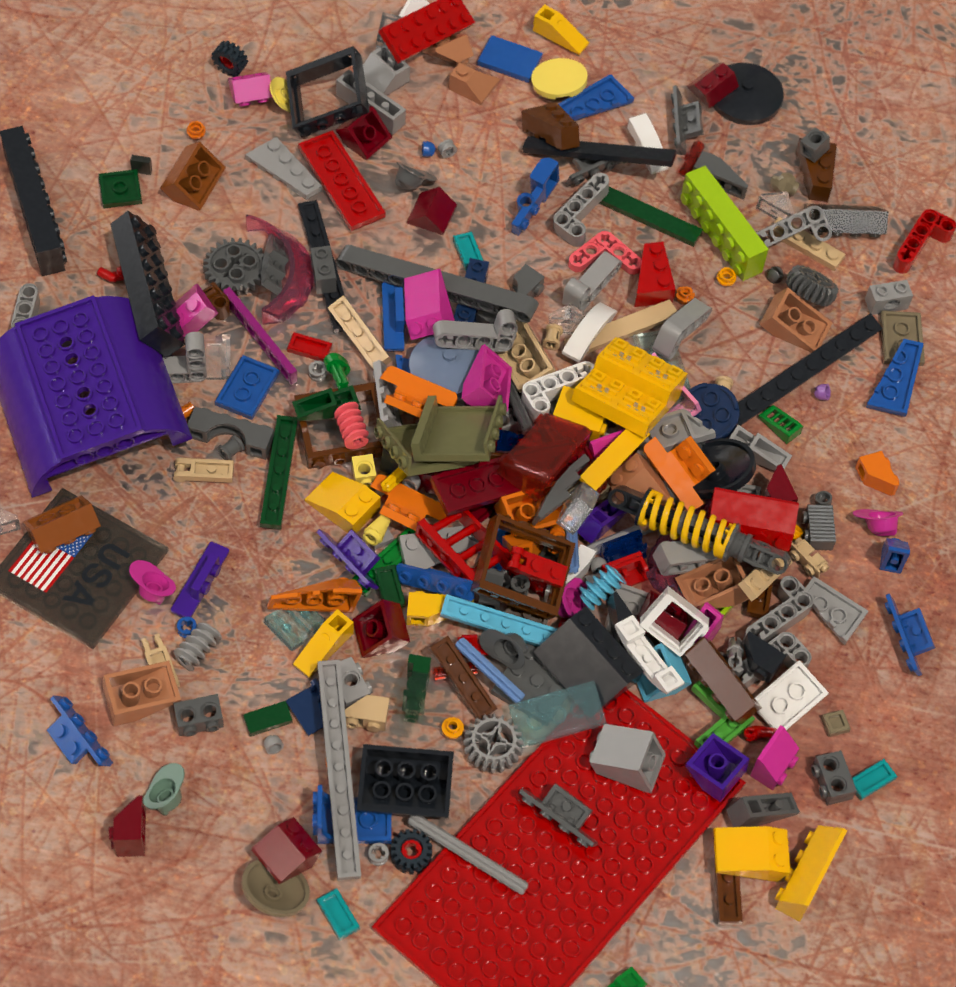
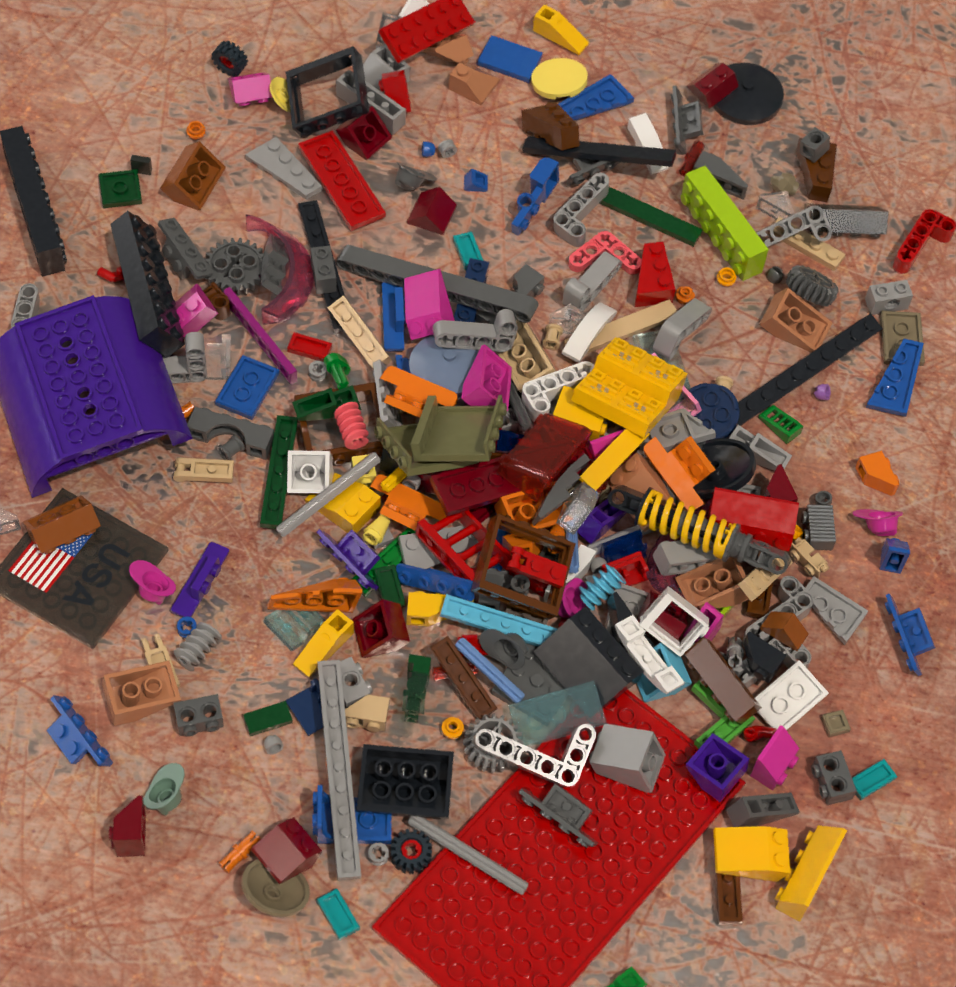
none -> dark grey bracket [158,218,213,279]
none -> orange pin [218,831,261,874]
none -> light grey axle [276,452,380,537]
none -> white slope [287,451,334,493]
none -> red slope [379,70,411,112]
none -> blue slope [464,169,488,192]
none -> beam [472,724,596,787]
none -> dark orange slope [760,611,809,651]

